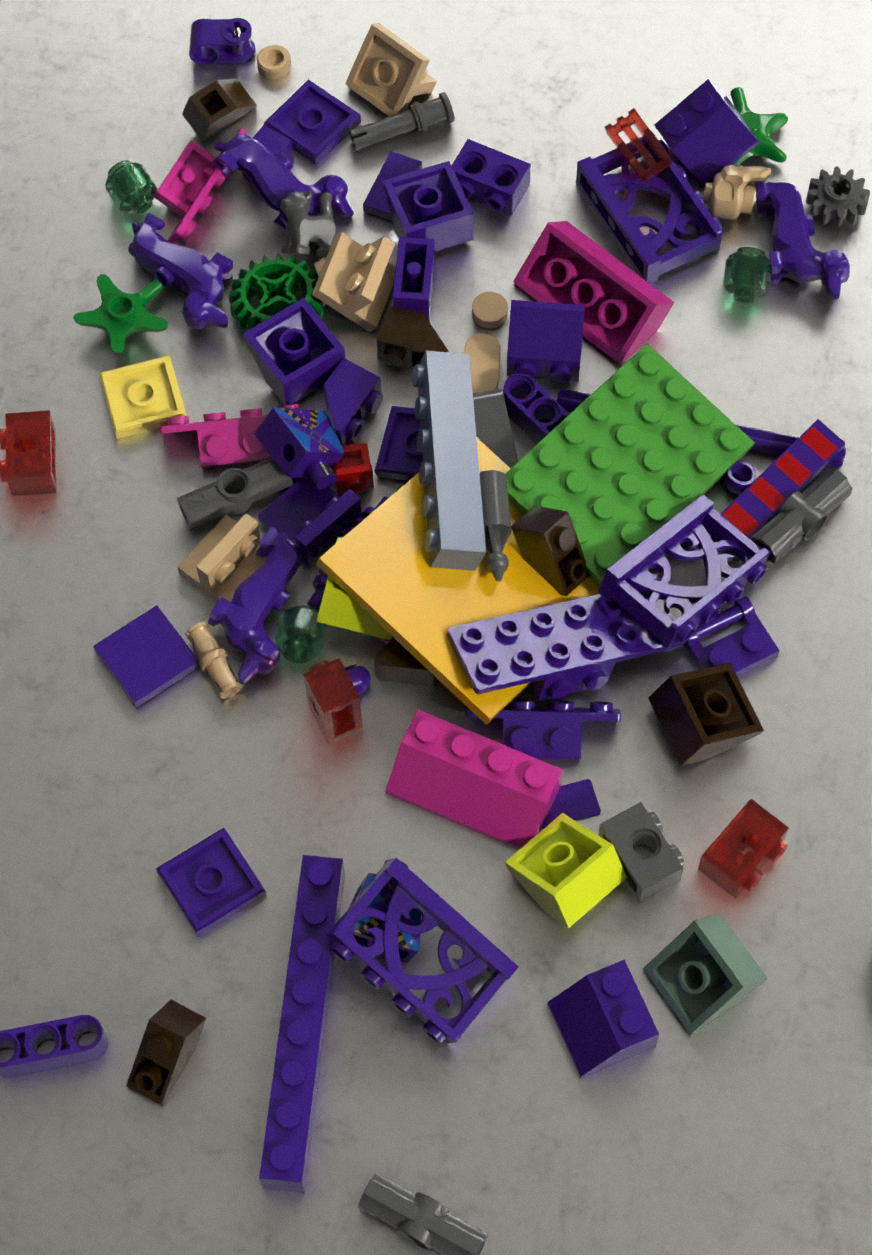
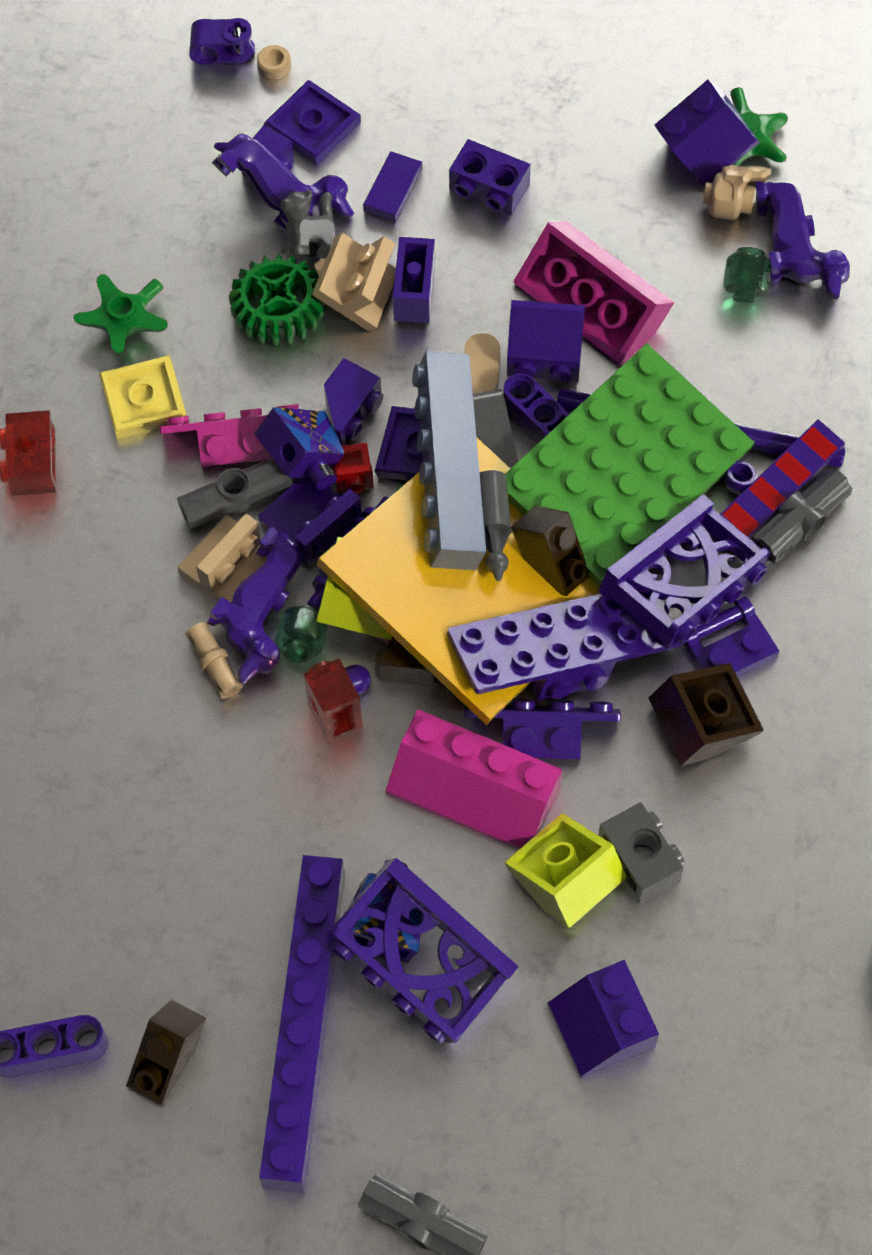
dark purple tile [93,605,200,708] -> none
clear green head [105,160,157,214] -> none
dark purple animal [128,213,233,330] -> none
dark pink bracket [153,128,247,243] -> none
dark purple tile [156,828,266,937] -> none
dark brown slope [182,78,257,142] -> none
dark purple slope [243,298,346,405] -> none
tan bracket [345,23,437,117] -> none
dark grey pin [349,92,455,151] -> none
dark brown slope [376,305,449,368] -> none
dark purple slope [383,161,474,251] -> none
tan tile [472,291,508,329] -> none
dark purple sticker [541,779,601,830] -> none
dark purple fence [576,130,723,283] -> none
clear red tile [605,108,672,183] -> none
sand green slope [643,913,768,1035] -> none
clear red brick [698,799,789,899] -> none
dark grey gear [806,166,870,228] -> none

